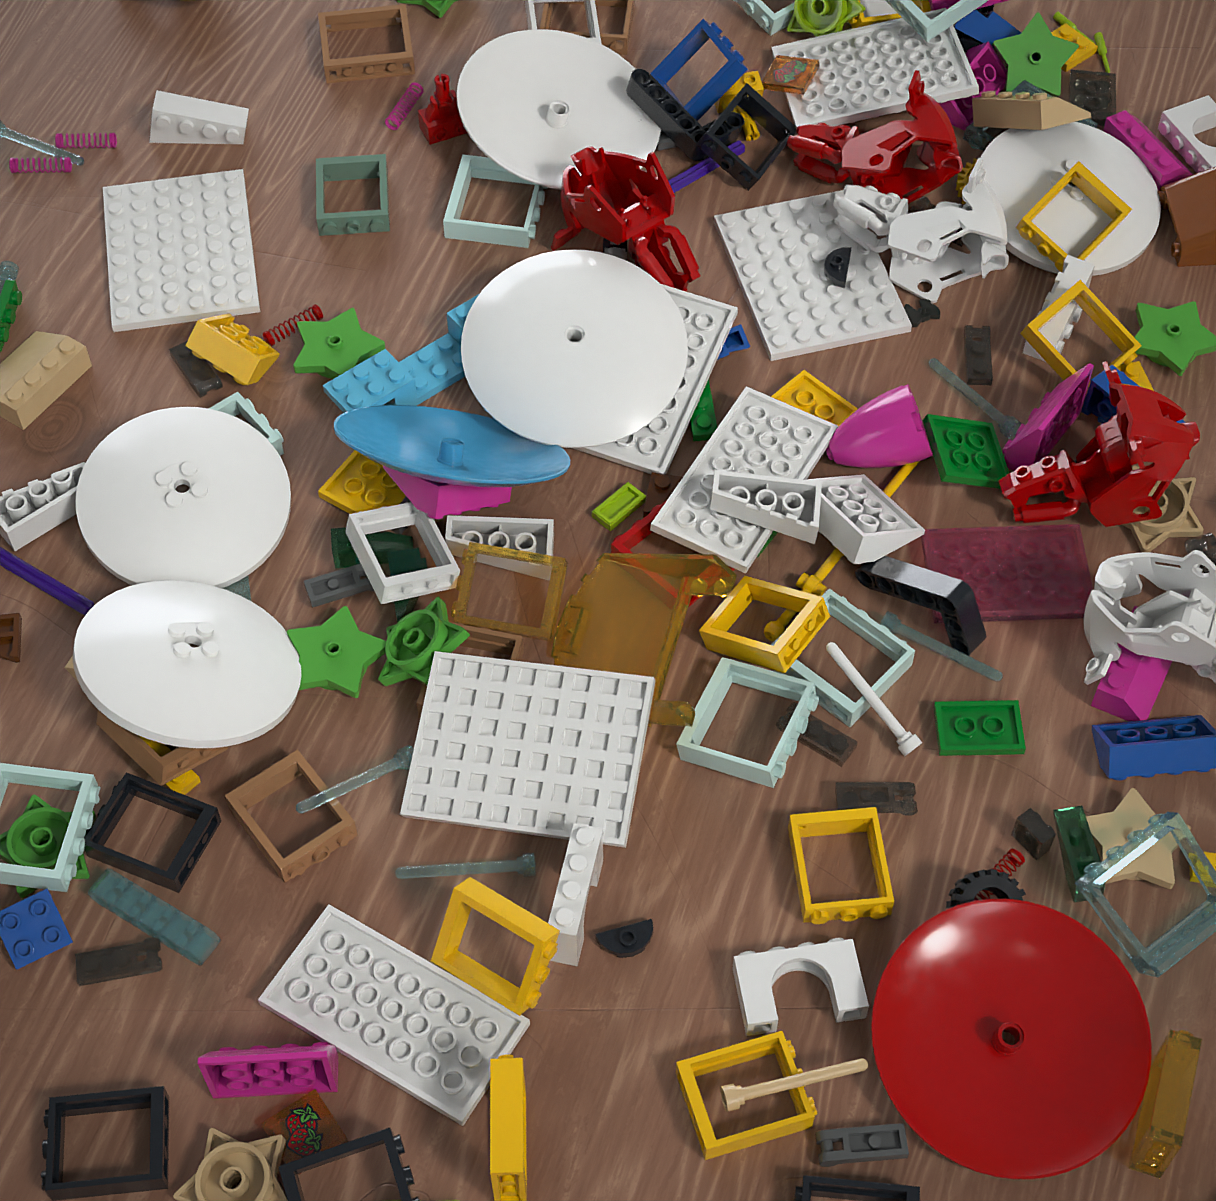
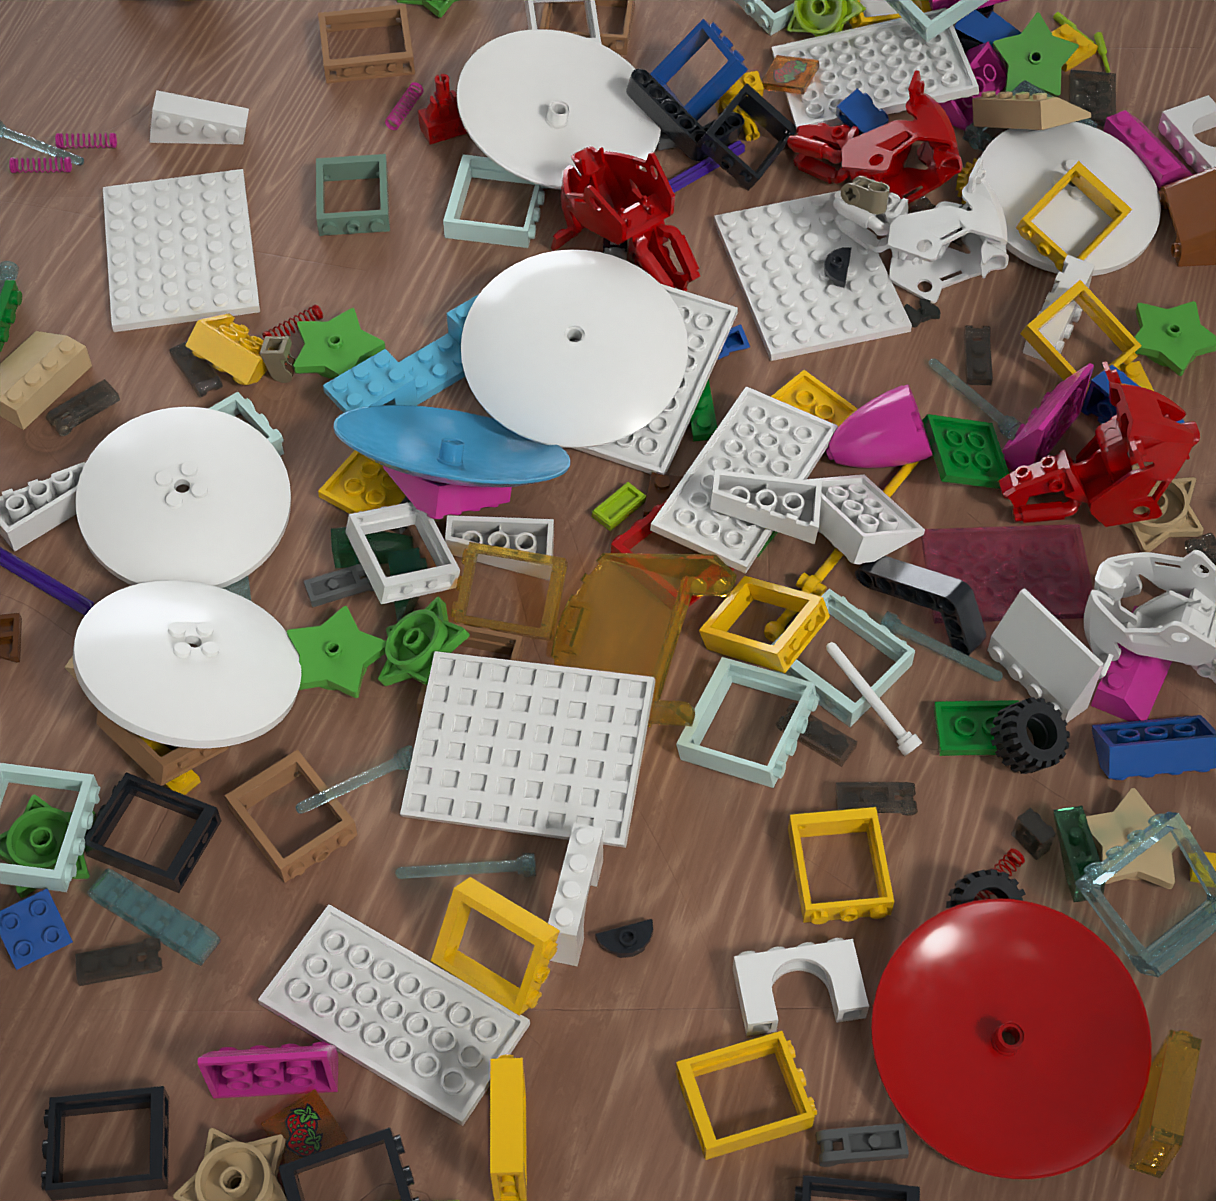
tan piece [720,1058,868,1112] -> none
none -> clear smoke plate [46,379,120,436]
none -> dark tan leg [260,336,296,383]
none -> blue brick [836,88,889,135]
none -> dark tan piece [841,176,890,214]
none -> white slope [987,588,1104,723]
none -> black tyre [990,697,1070,774]

